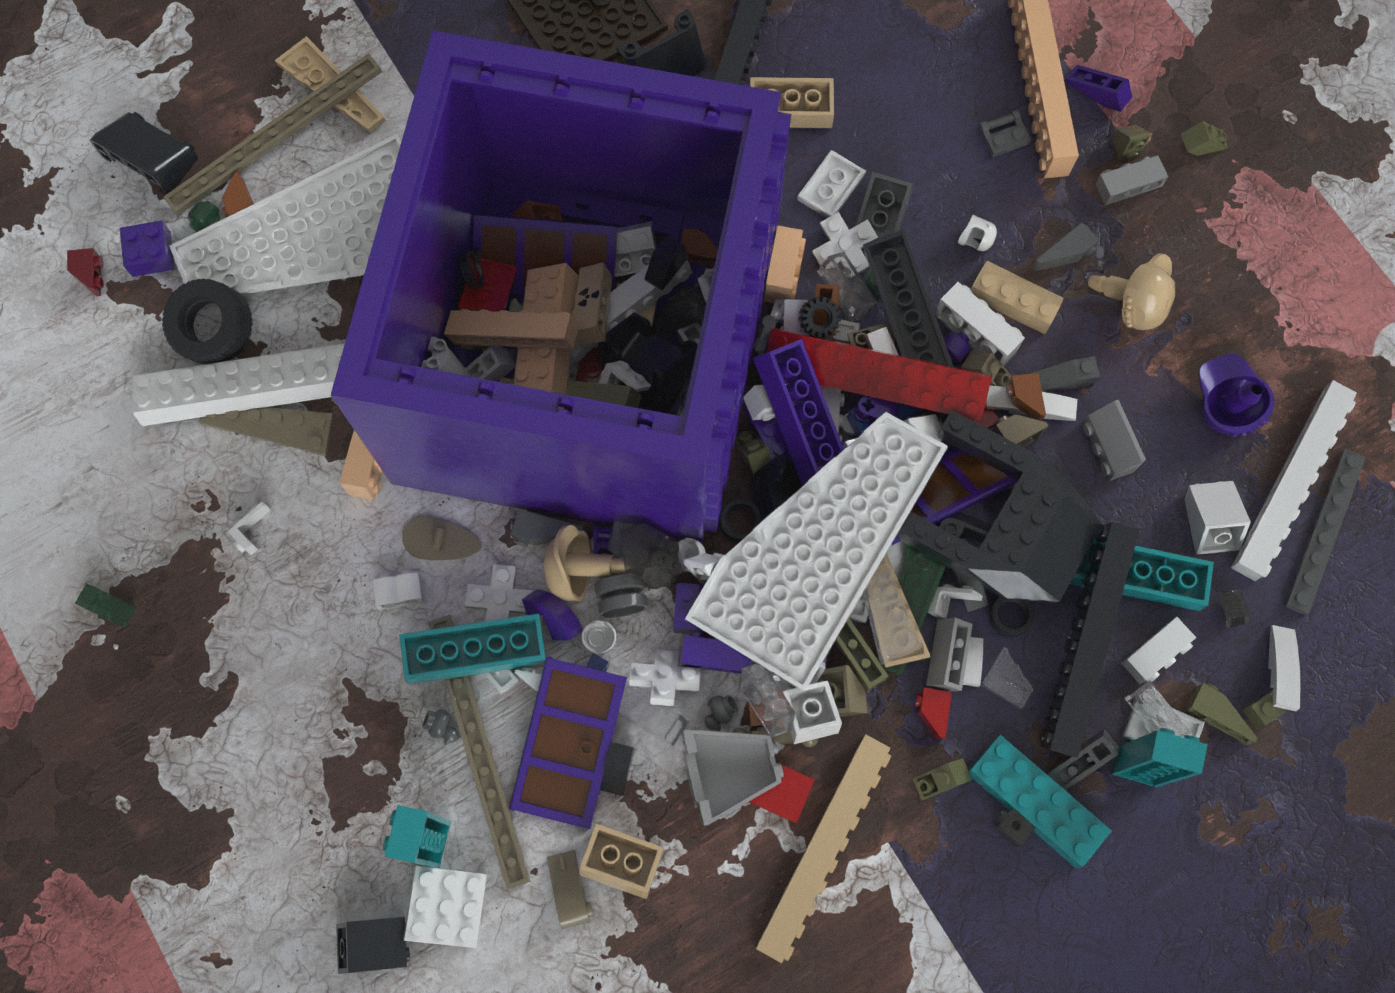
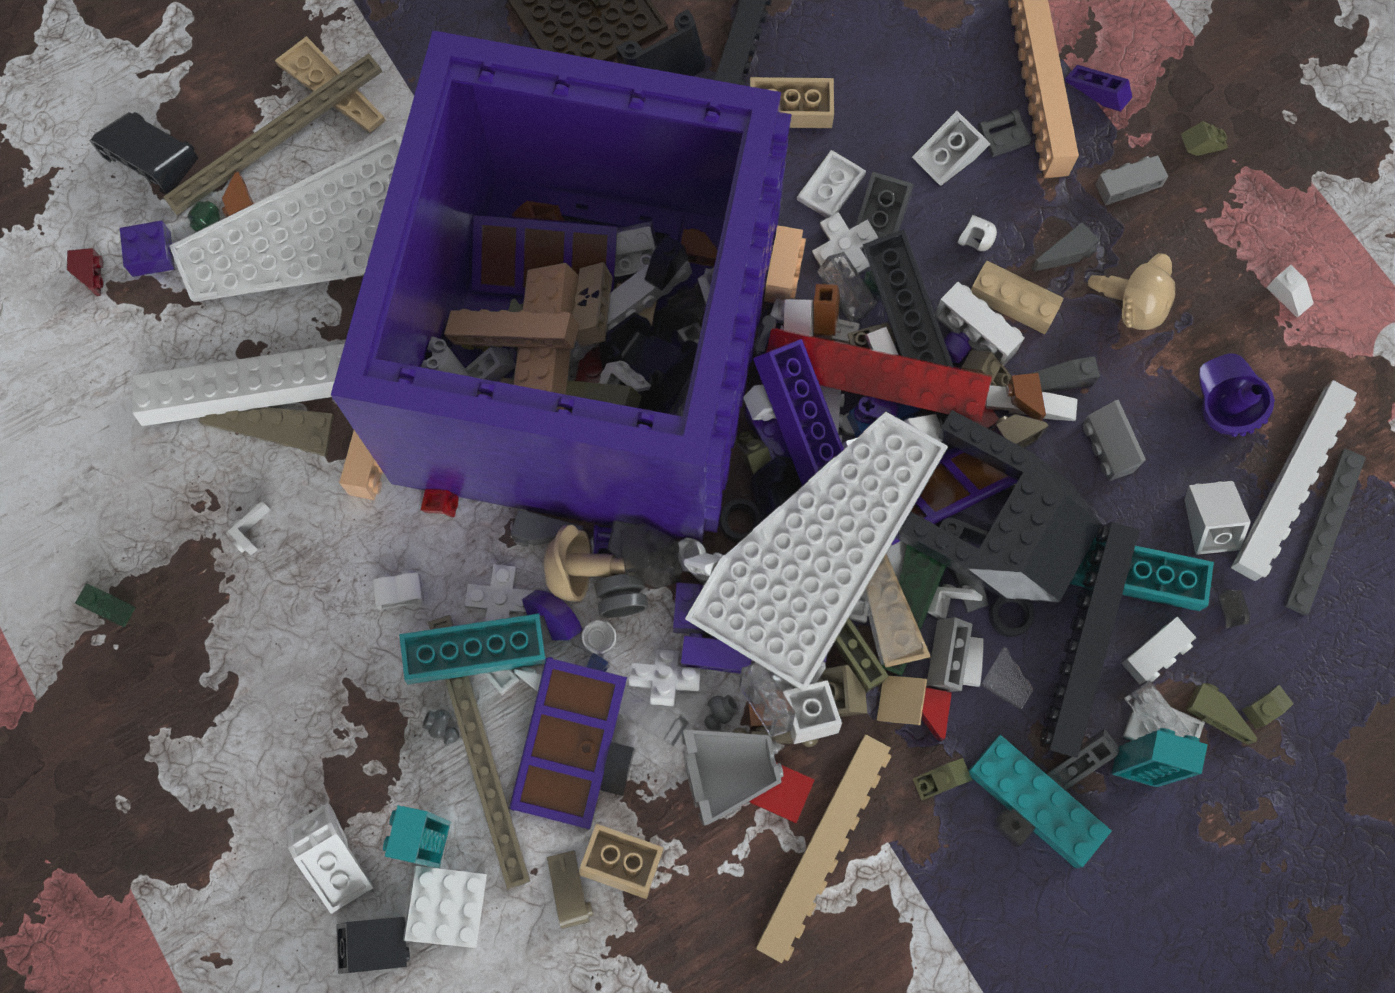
black tyre [162,279,253,364] -> none
dark tan shield [402,516,482,560] -> none
red tile [458,258,517,312] -> none
black piece [459,247,485,289] -> none
black tyre [798,297,841,337] -> none
olive slope [1111,125,1151,161] -> none
white slope [1268,625,1300,711] -> none
none -> white bracket [287,803,373,914]
none -> red bracket [420,489,459,517]
none -> tan piece [877,676,927,725]
none -> white slope [912,111,990,186]
none -> white slope [1267,265,1314,318]

